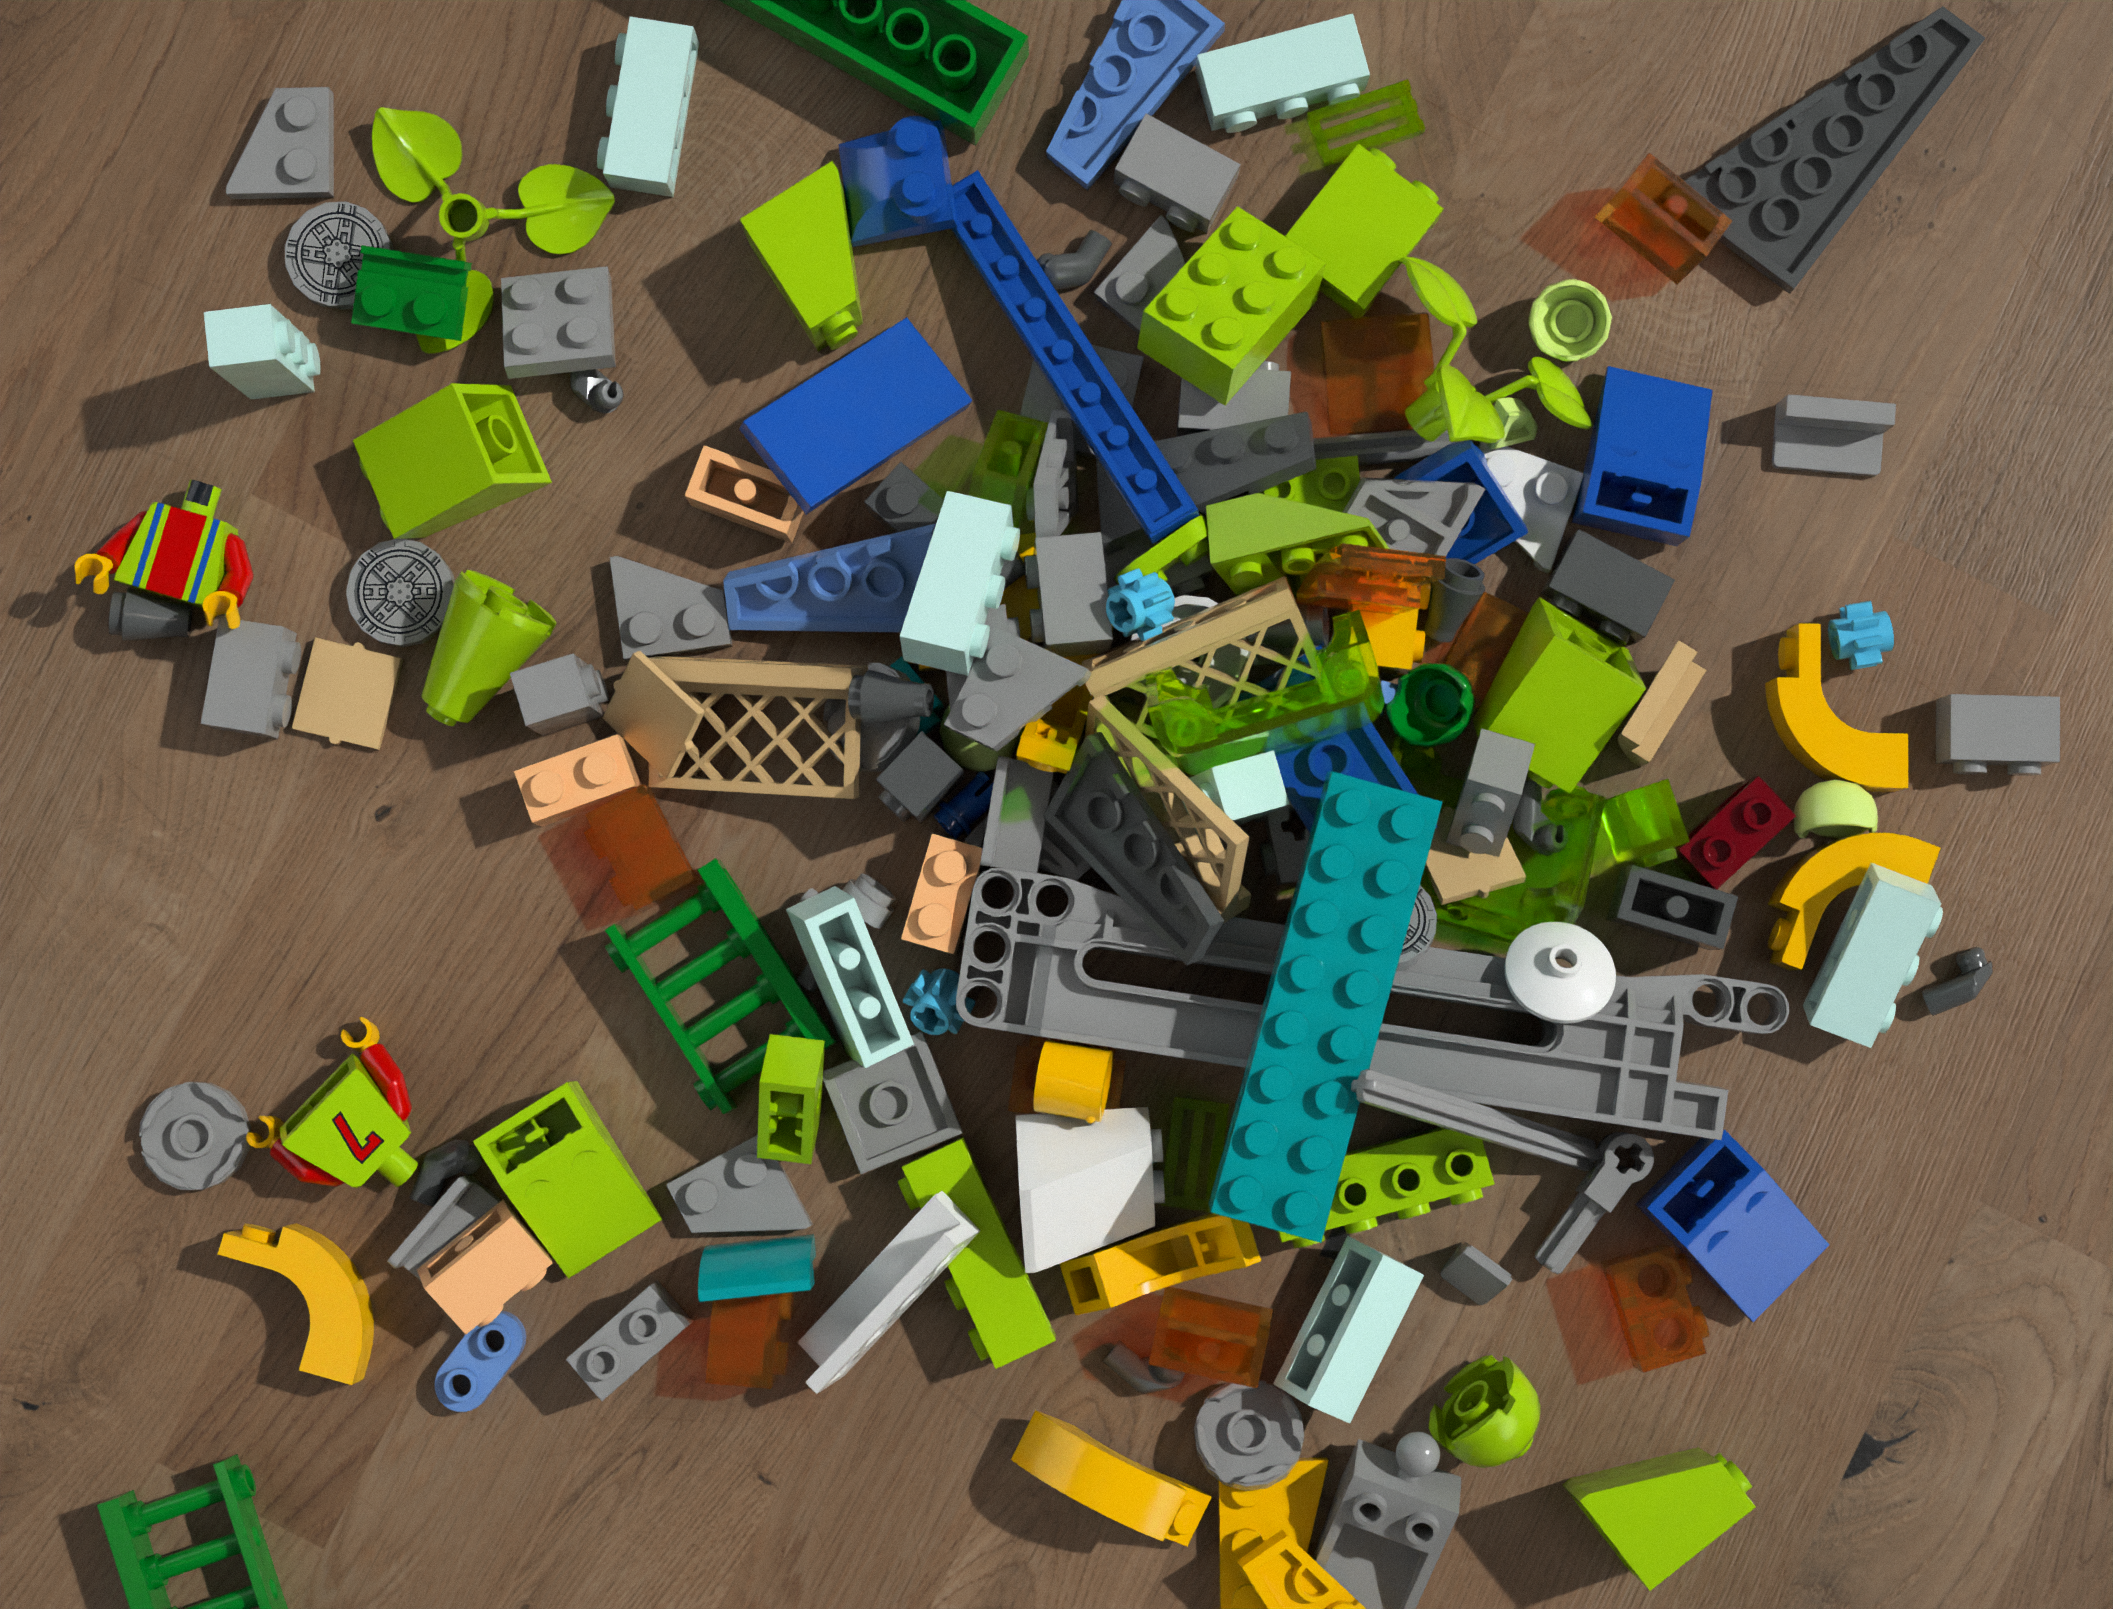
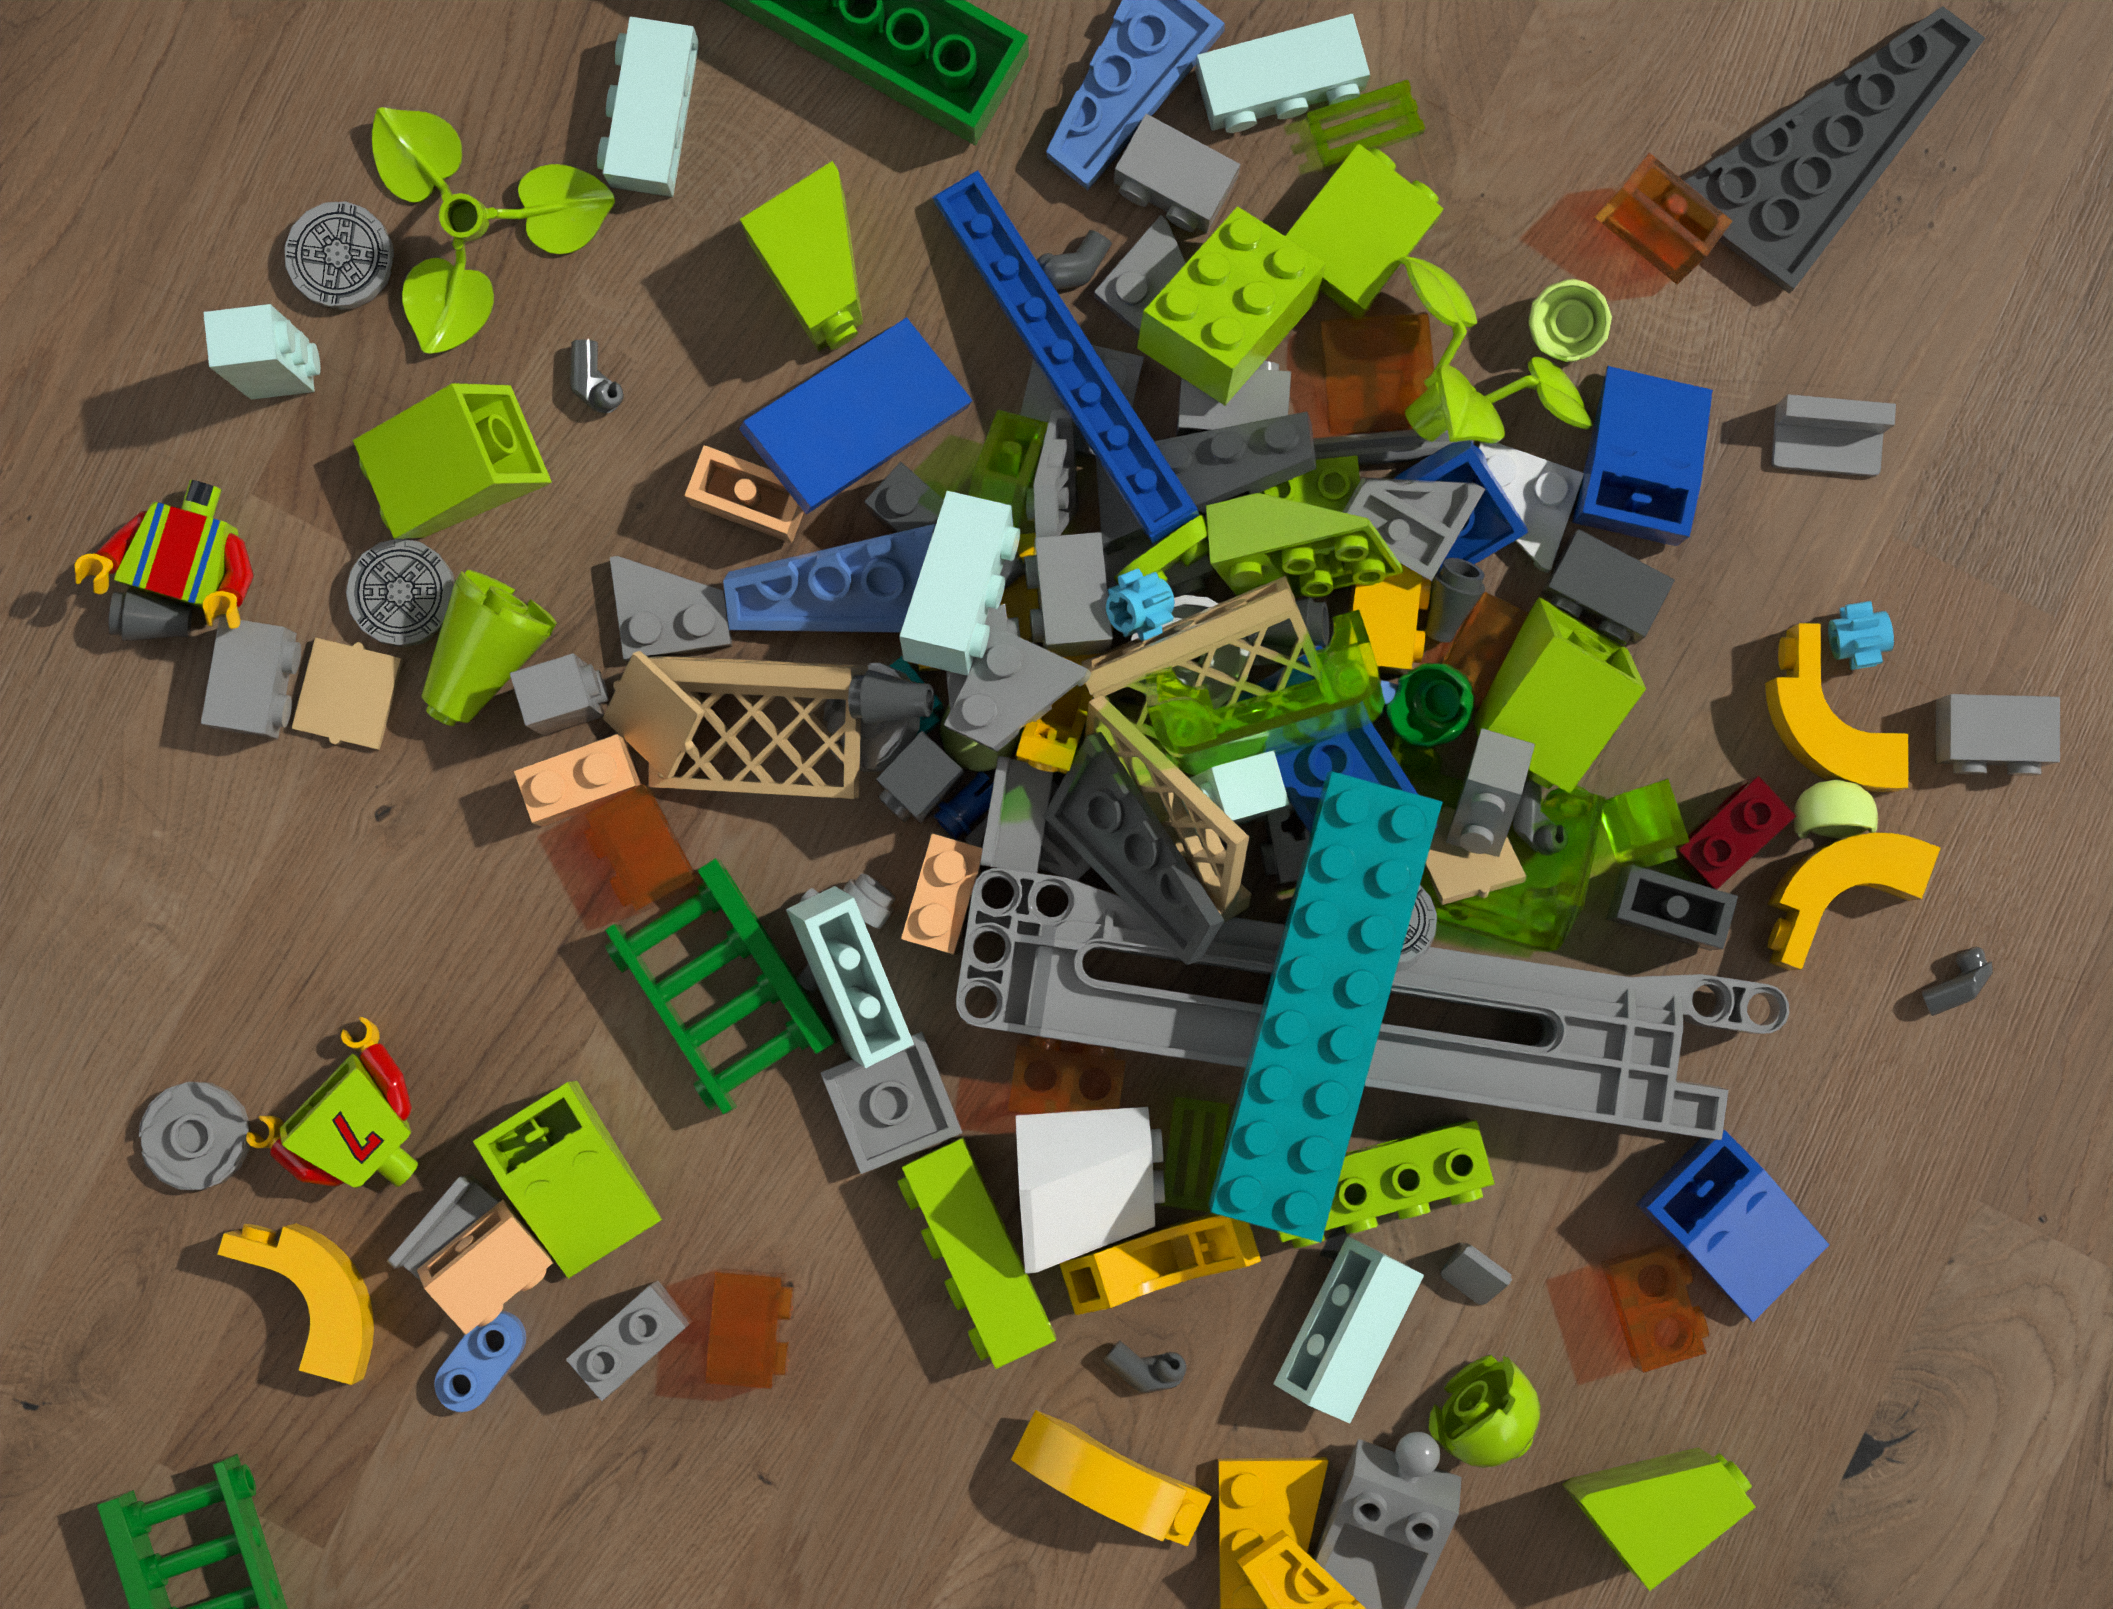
light grey wing [226,87,334,199] -> none
green plate [351,245,472,341] -> none
dark grey arm [409,1139,483,1207] -> none
light grey plate [501,266,616,379] -> none
light grey wing [666,1135,813,1233] -> none
teal slope [698,1234,816,1302] -> none
lime brick [757,1034,825,1164] -> none
white fence [797,1191,980,1394] -> none
blue slope [838,116,957,247] -> none
medium azure gear [903,968,976,1035] -> none
yellow piece [1033,1040,1113,1124] -> none
clear orange brick [1149,1286,1273,1388] -> none
light grey tile [1194,1378,1304,1491] -> none
clear orange slope [1296,543,1446,615] -> none
light grey axle [1351,1069,1601,1171] -> none
yellowish green tile [1486,397,1537,450] -> none
white dish [1504,922,1616,1024] -> none
light grey connector [1535,1132,1654,1274] -> none
tan slope [1618,641,1707,767] -> none
light aqua brick [1803,863,1943,1048] -> none

